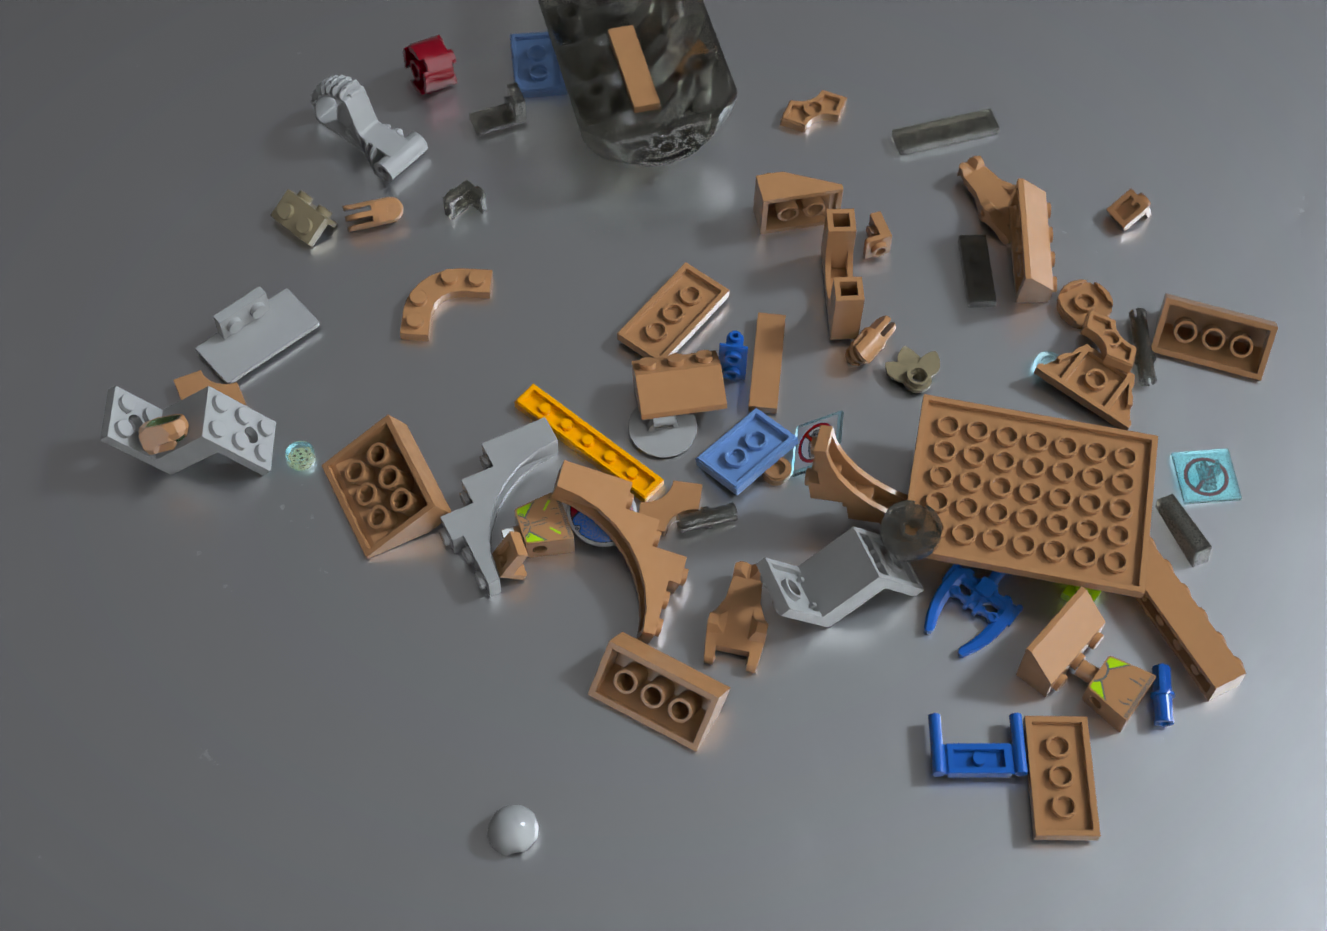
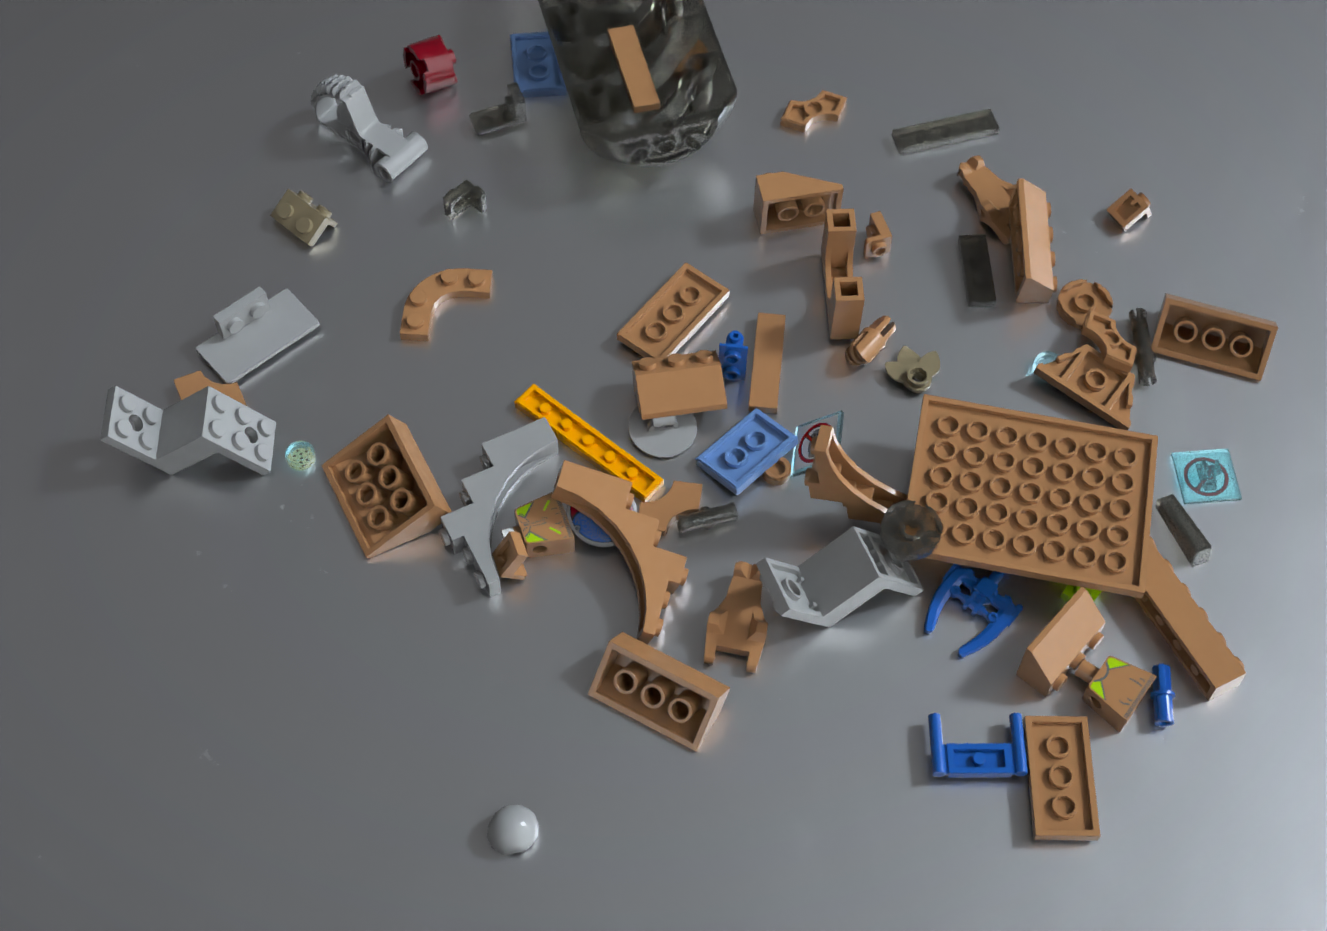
medium nougat rock [138,414,189,455] -> none
medium nougat arm [342,197,403,233] -> none

